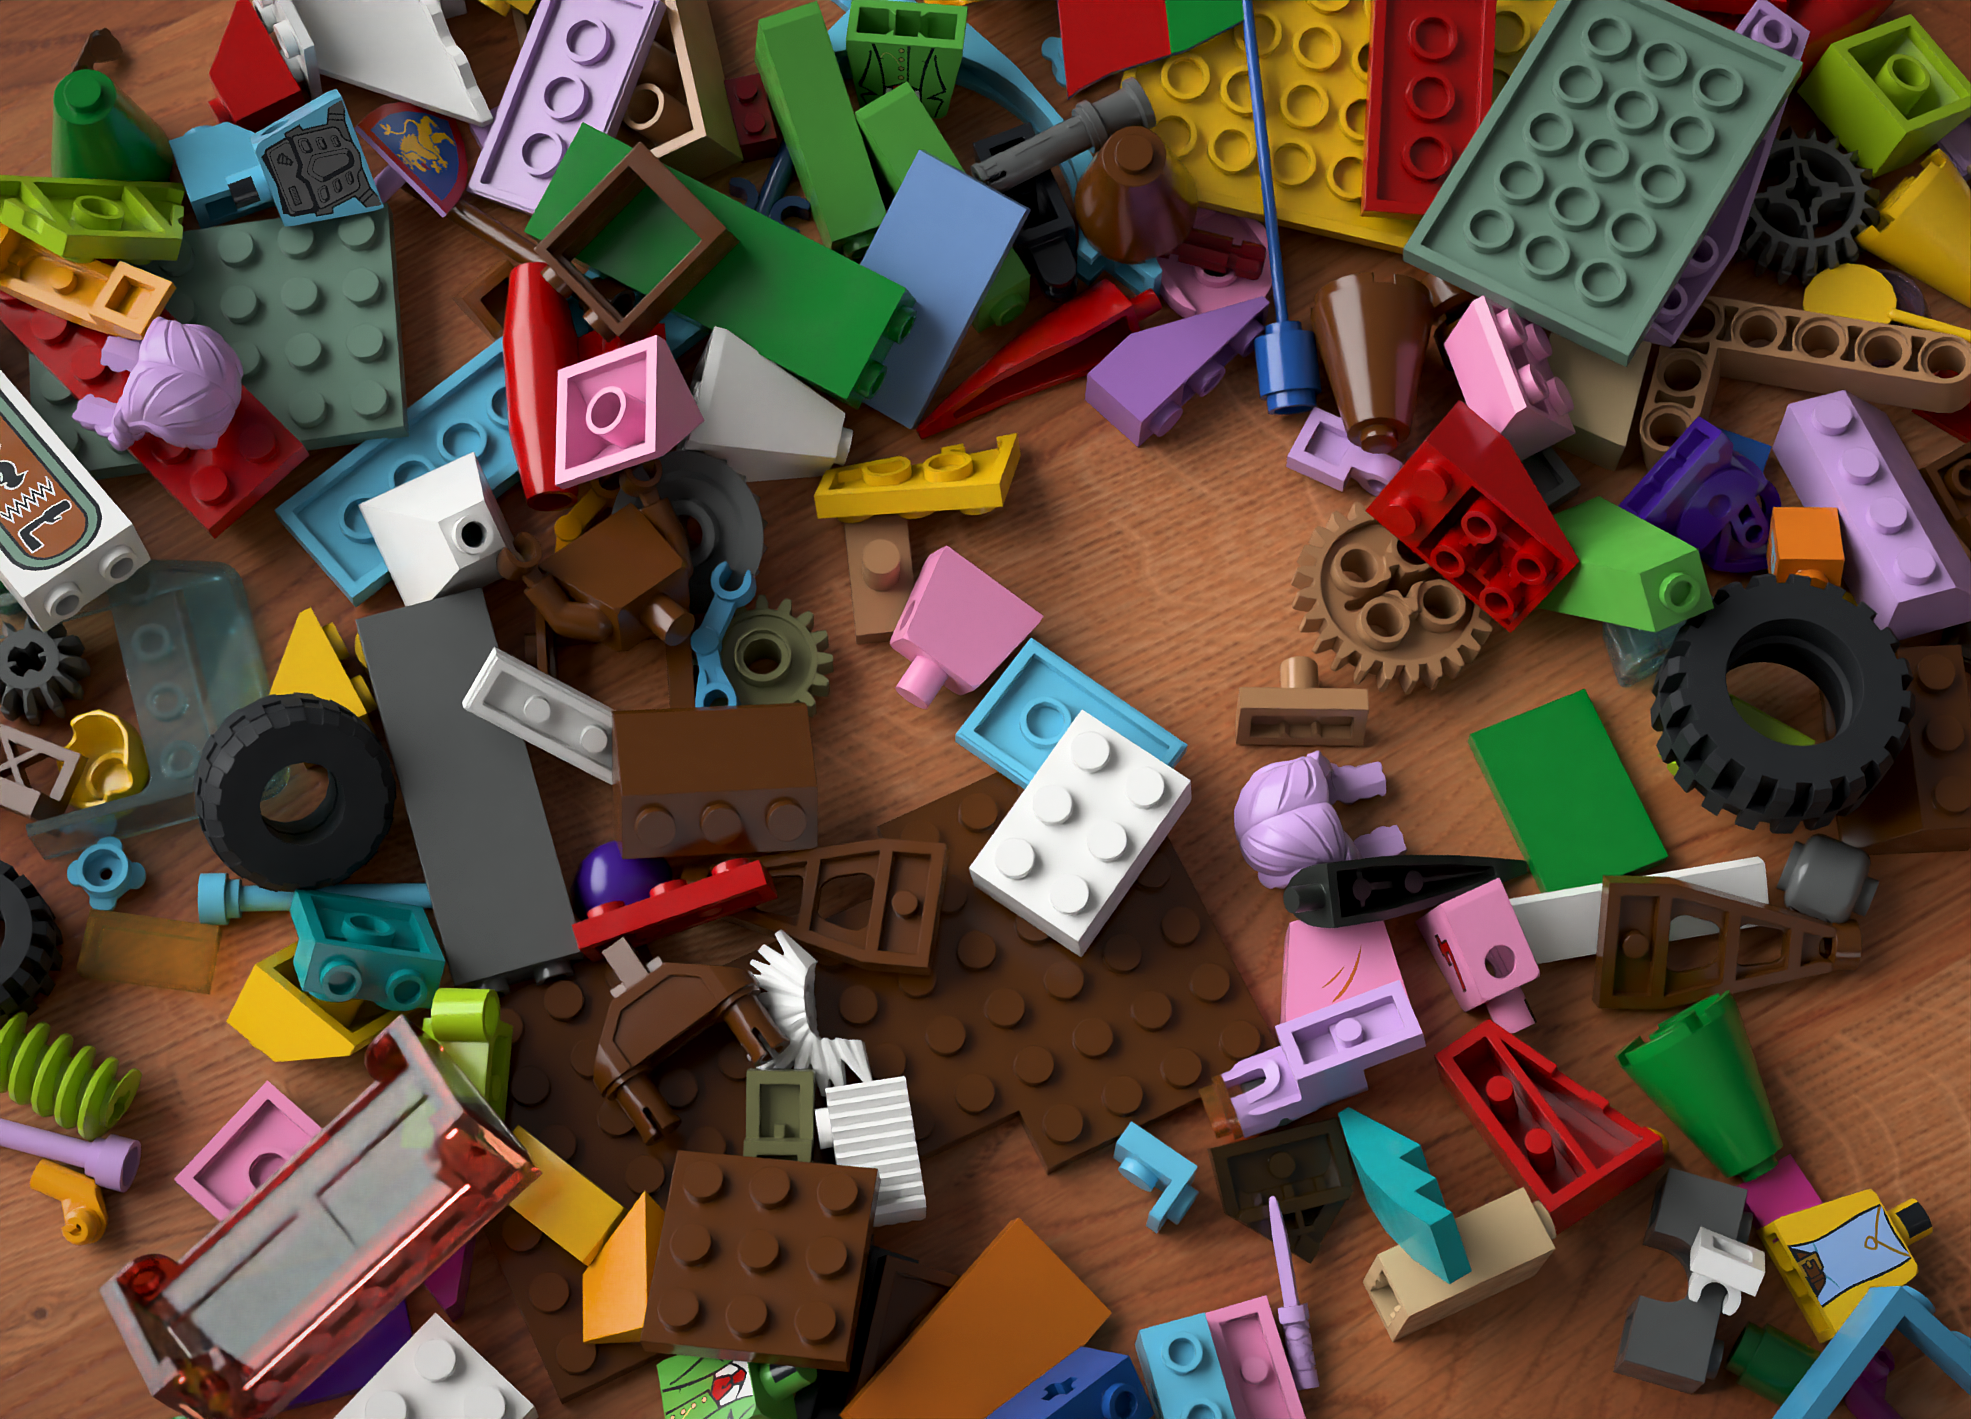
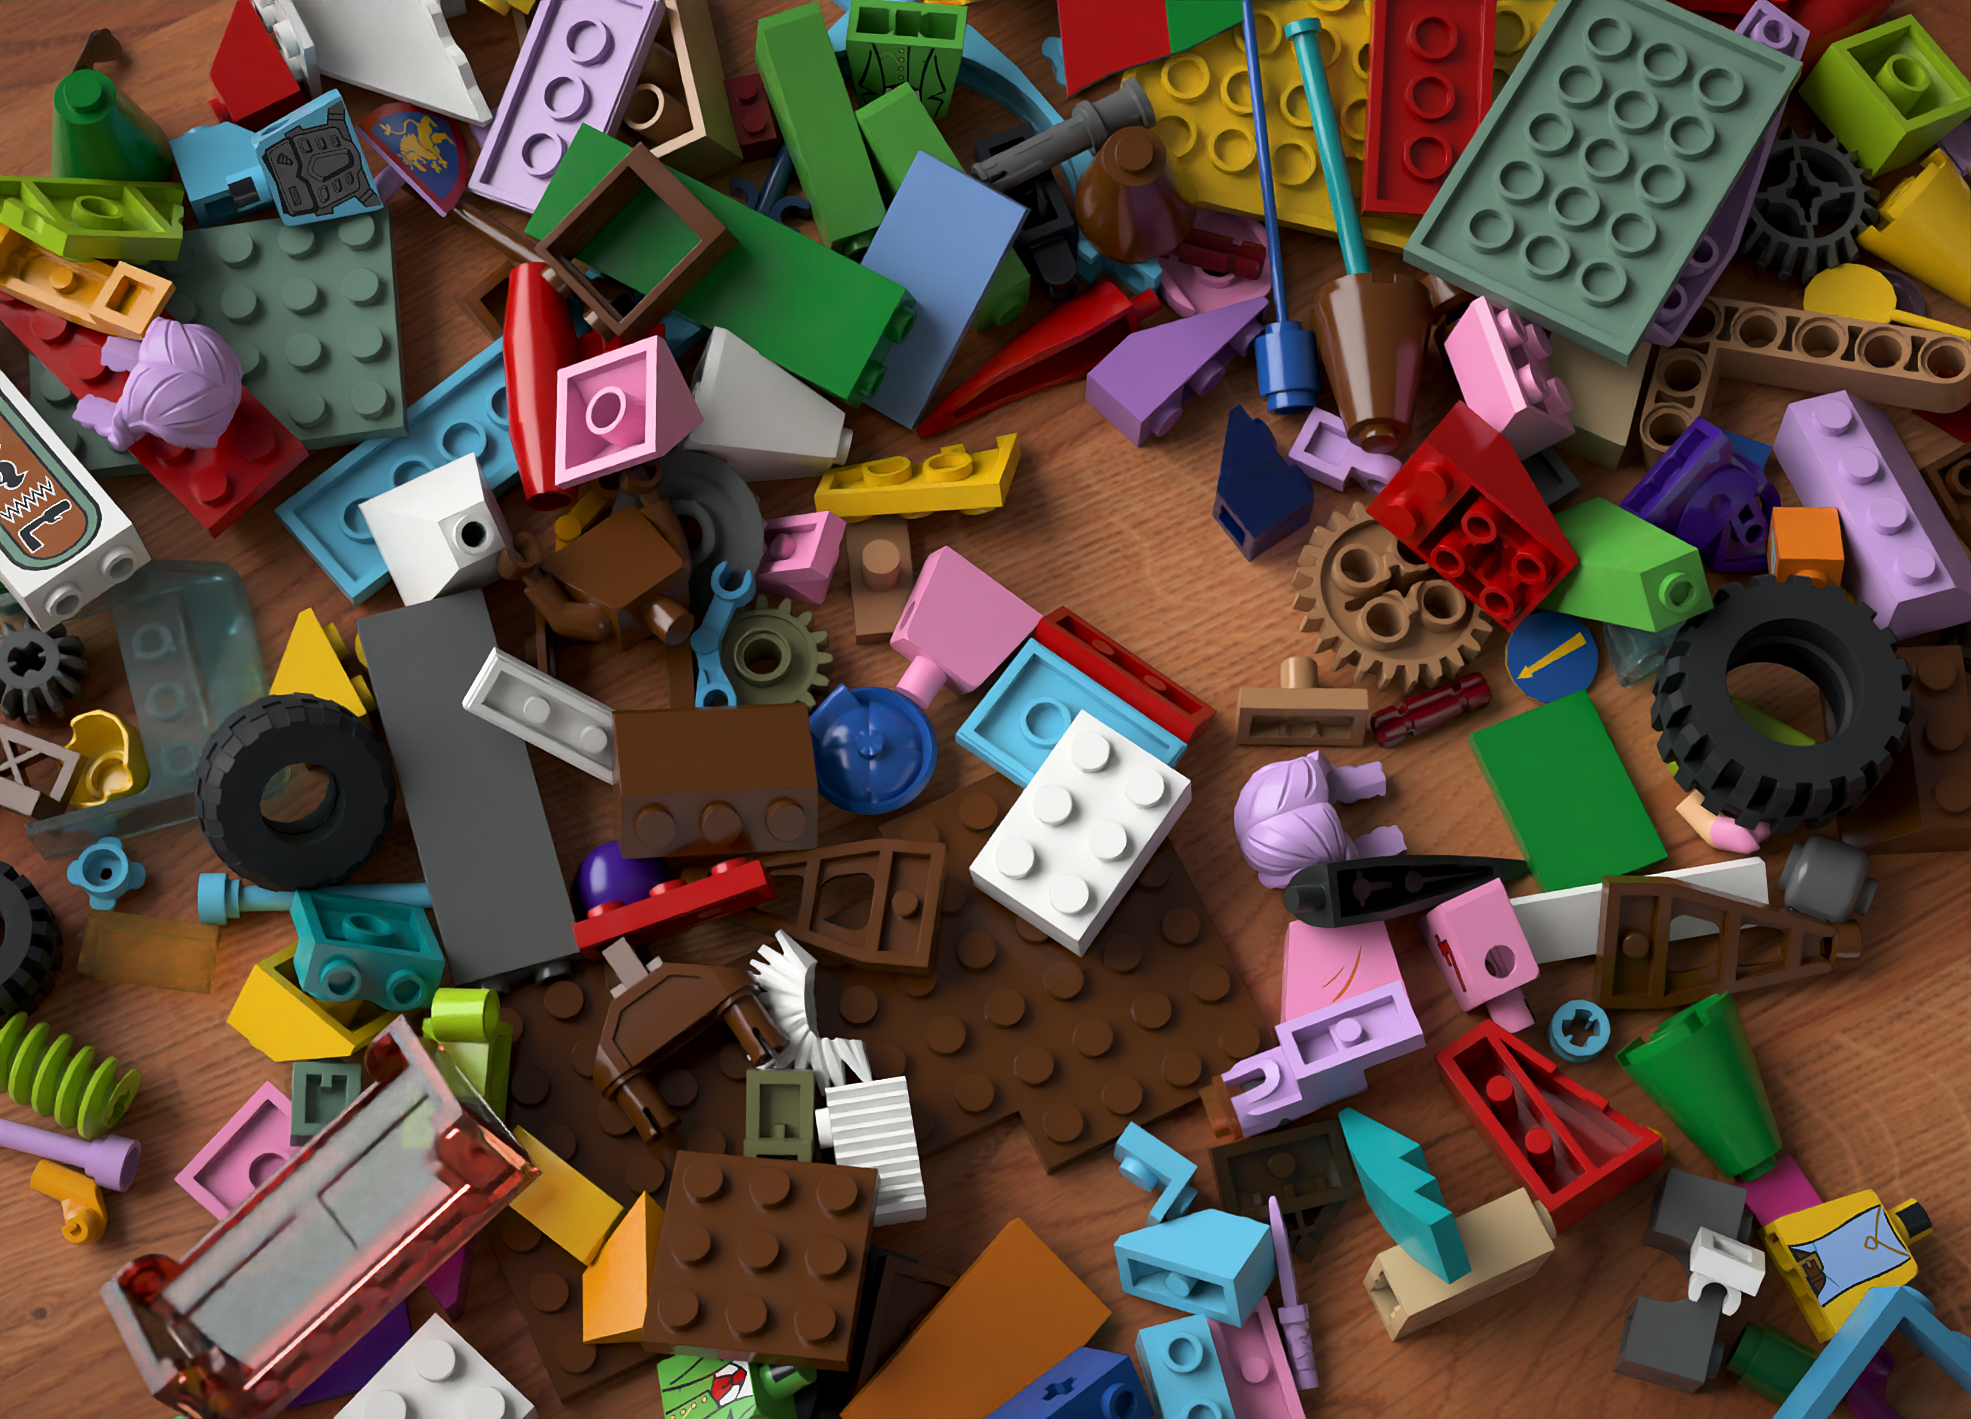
none -> sand green bracket [290,1057,361,1148]
none -> bright pink slope [755,511,847,604]
none -> blue piece [809,683,938,815]
none -> red plate [1029,606,1217,744]
none -> medium azure slope [1114,1208,1278,1328]
none -> clear blue slope [1212,404,1315,562]
none -> teal bar [1284,17,1372,276]
none -> dark red axle [1369,672,1492,747]
none -> blue piece [1505,610,1598,704]
none -> medium azure bush [1547,1000,1610,1065]
none -> arm [1676,790,1771,855]

